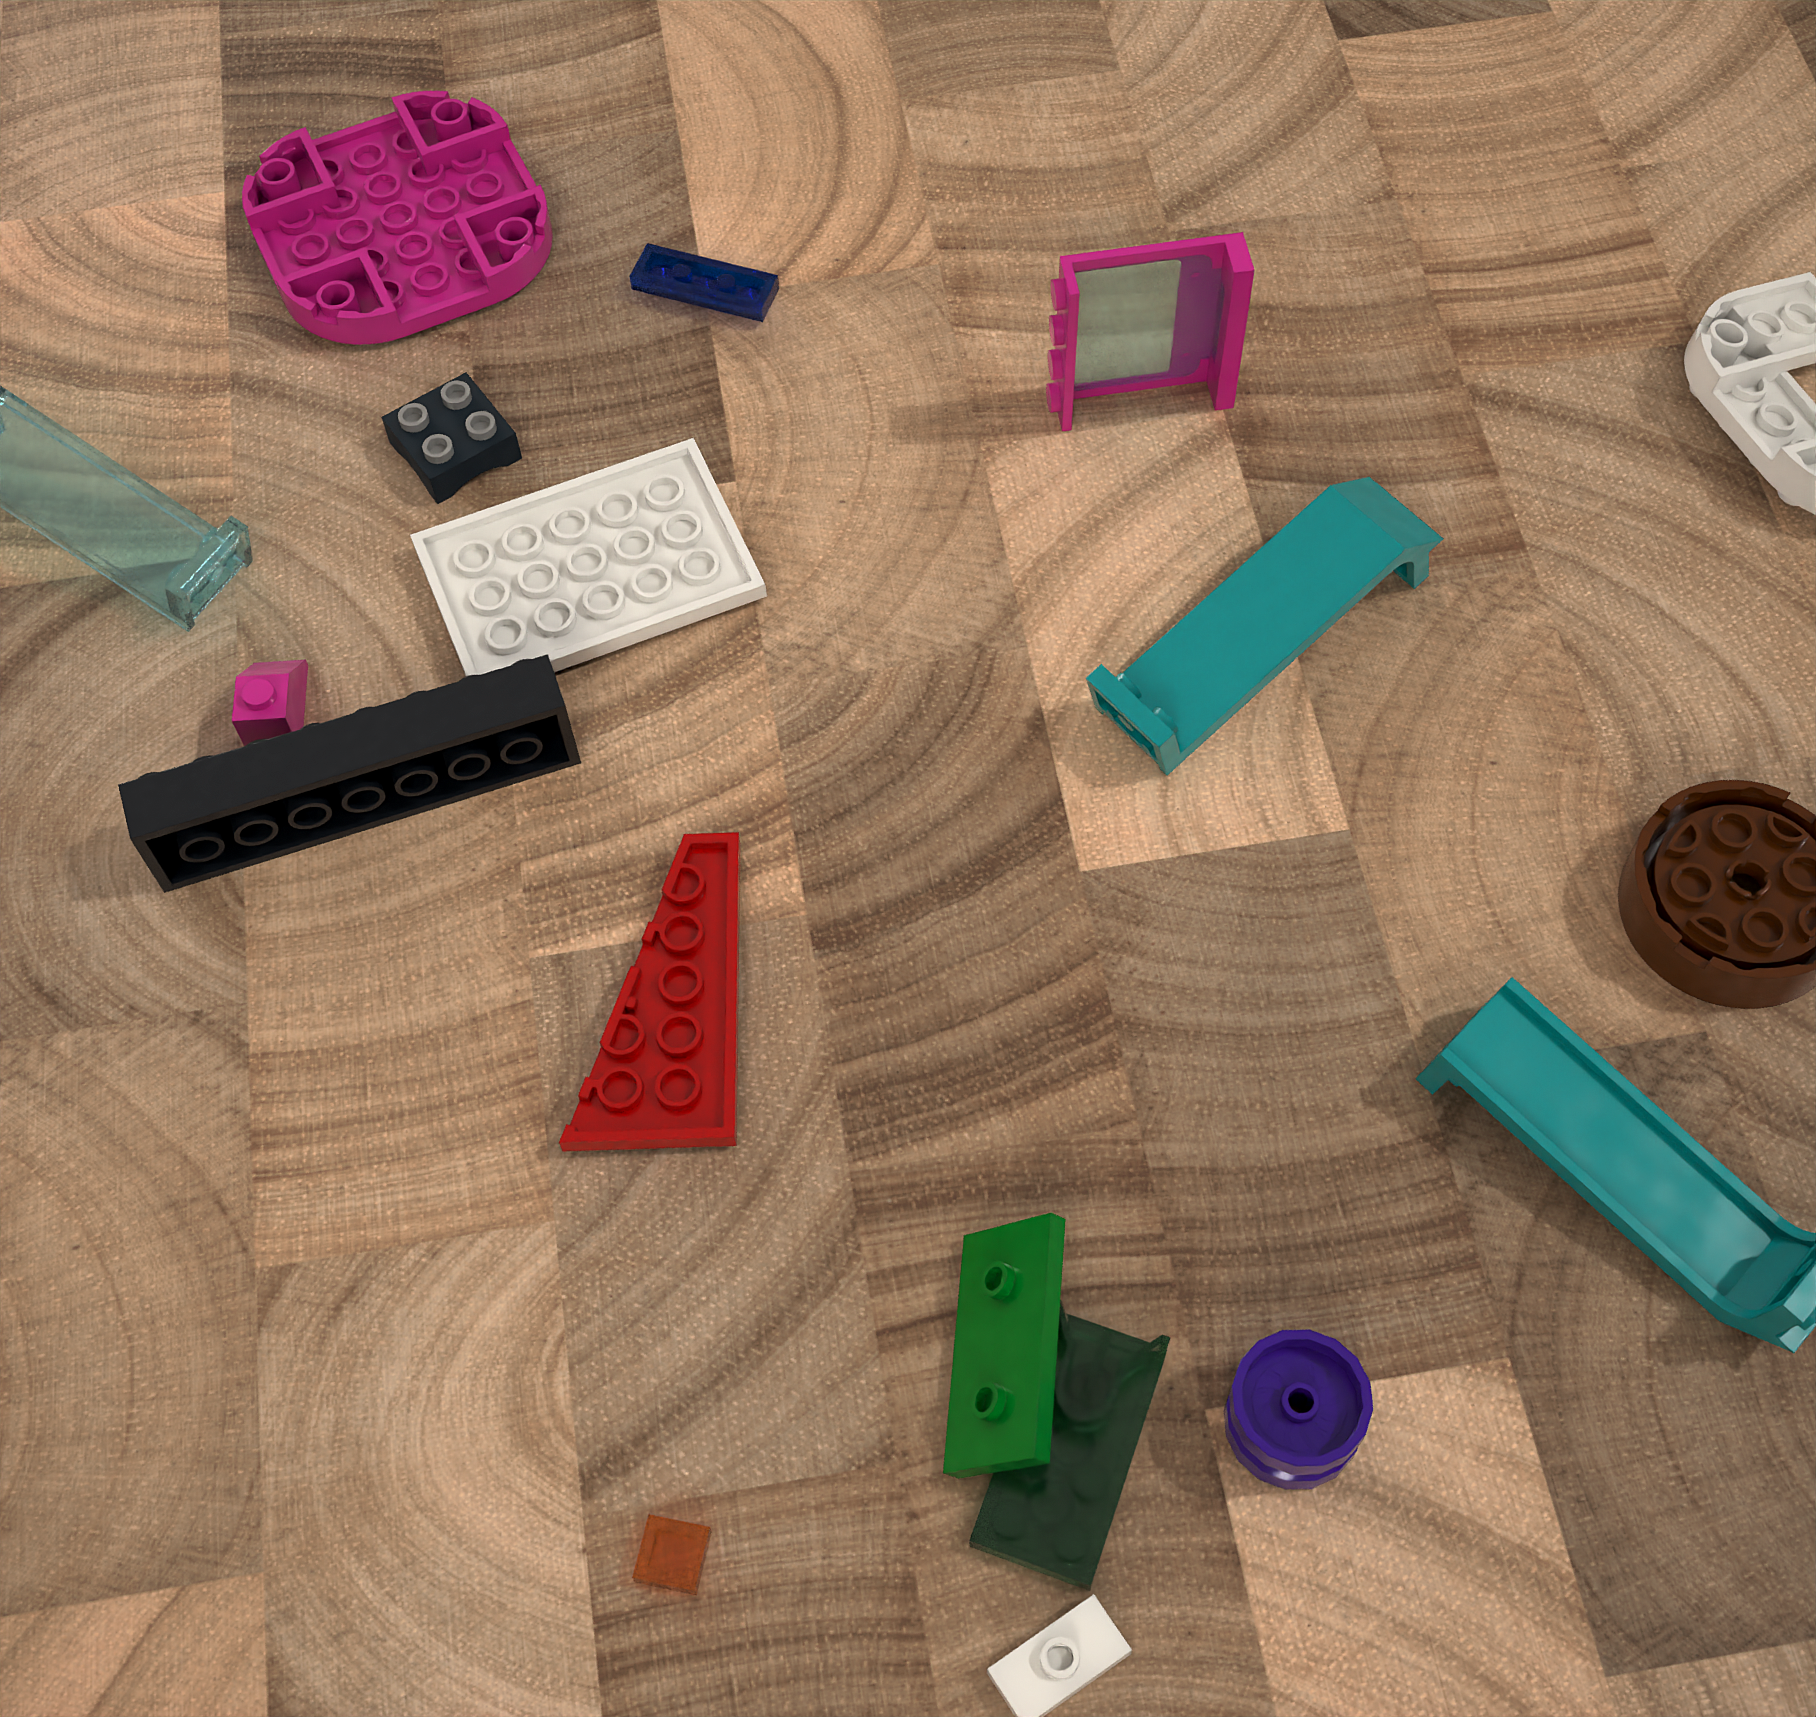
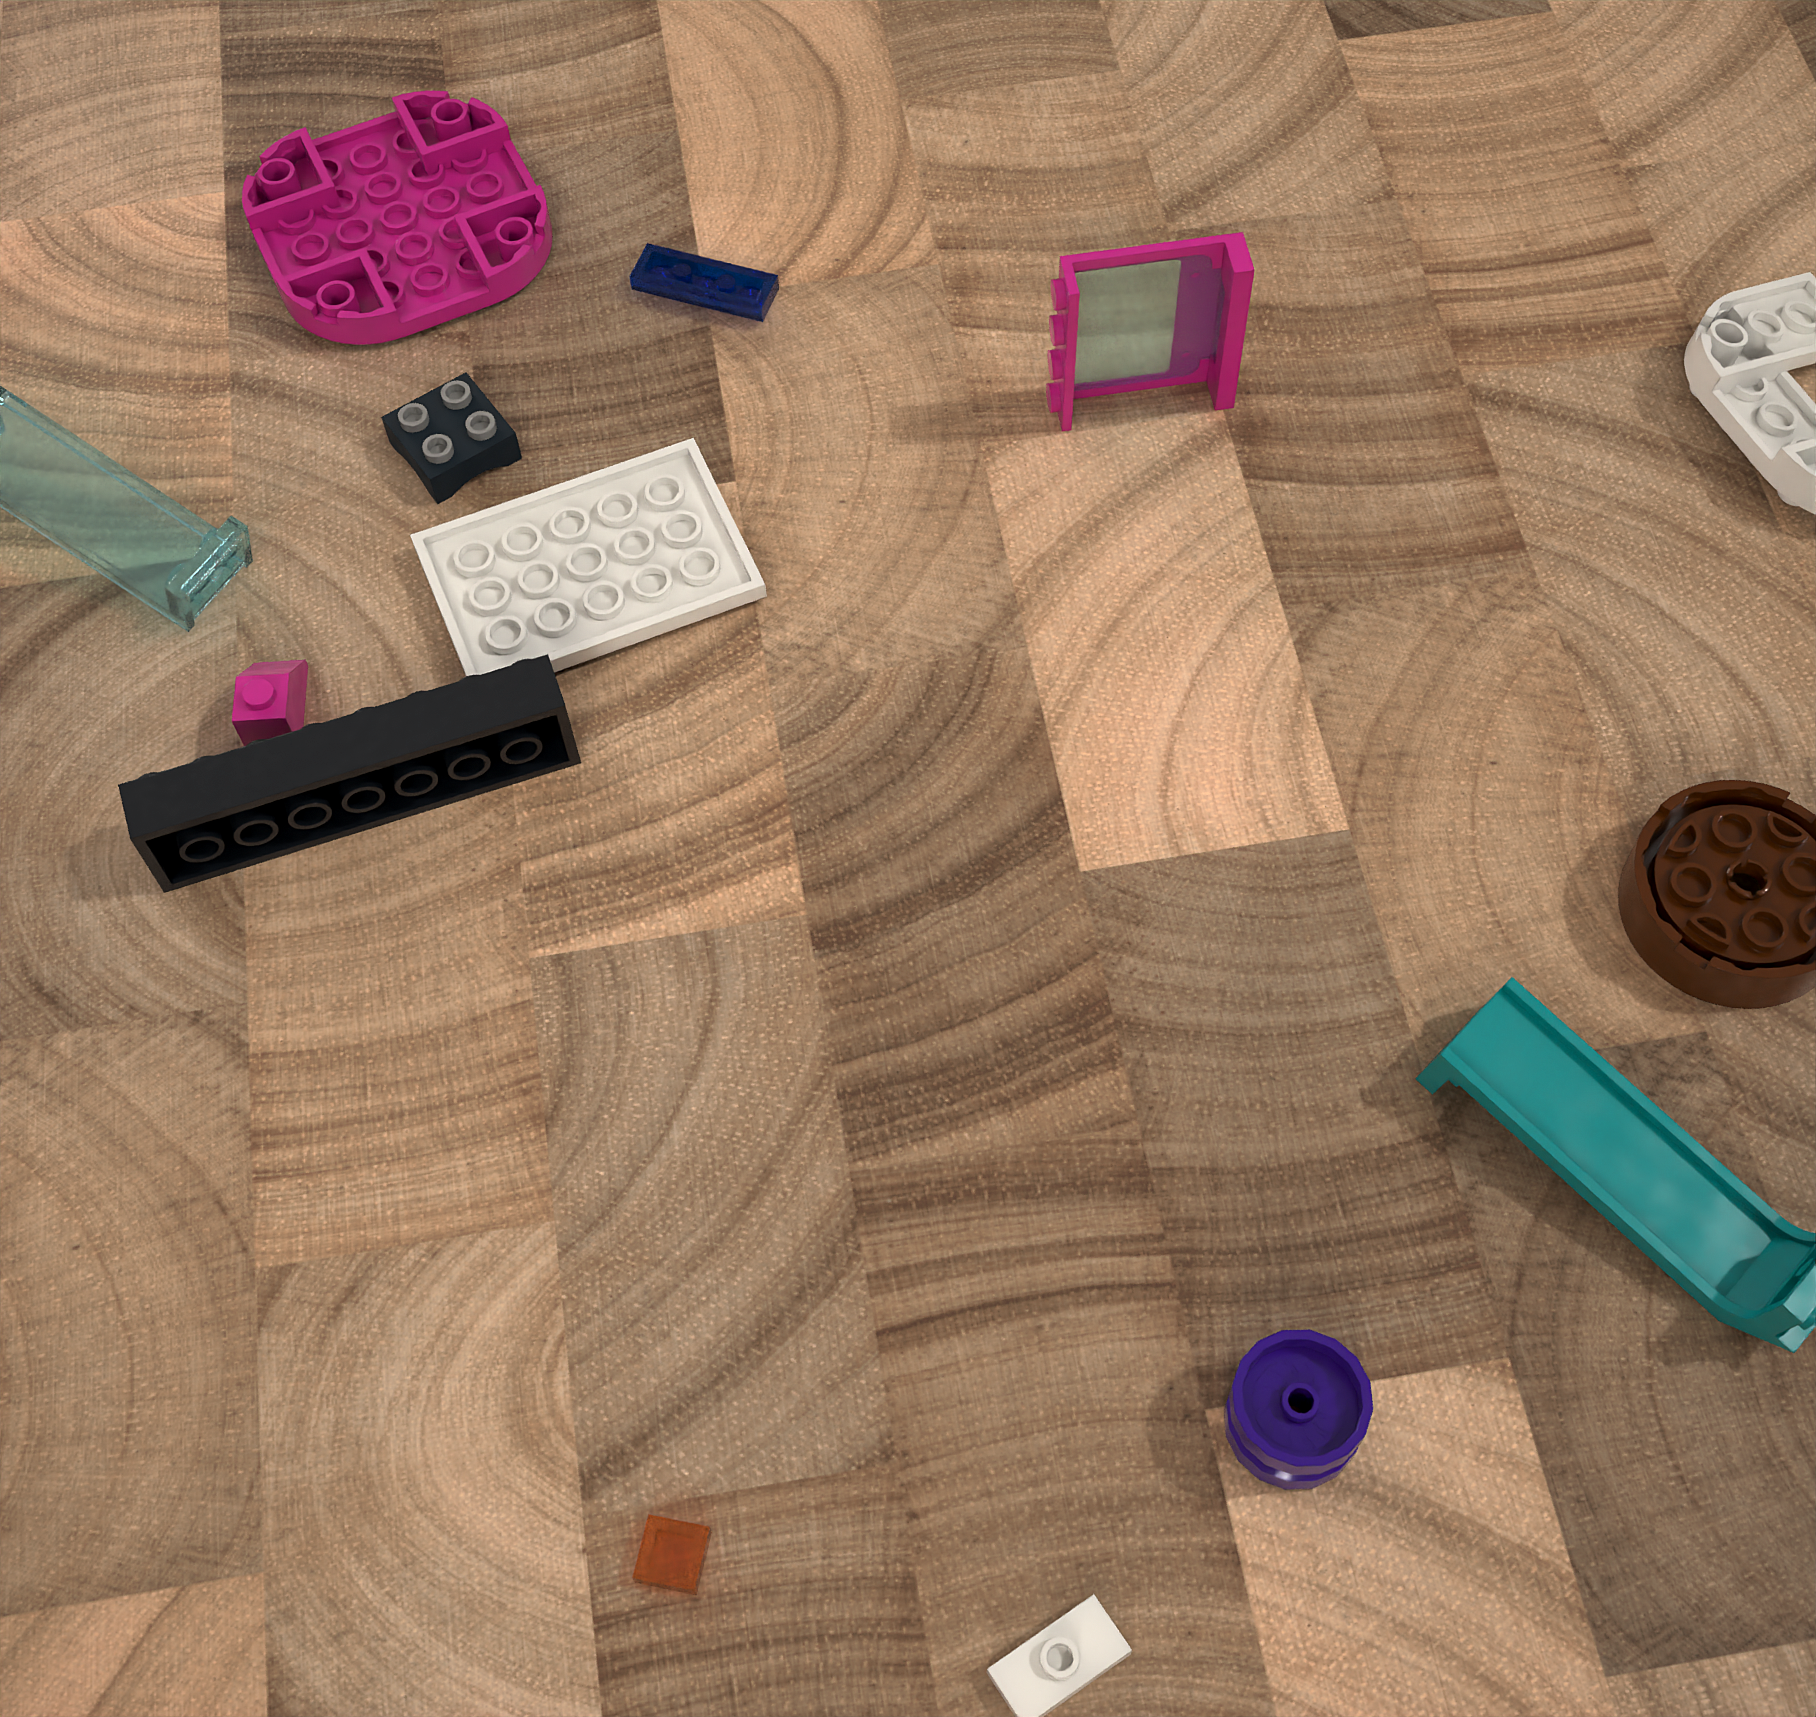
red wing [559,832,740,1152] -> none
green plate [943,1212,1066,1479] -> none
clear green plate [969,1299,1171,1591] -> none
teal panel [1086,477,1444,776] -> none

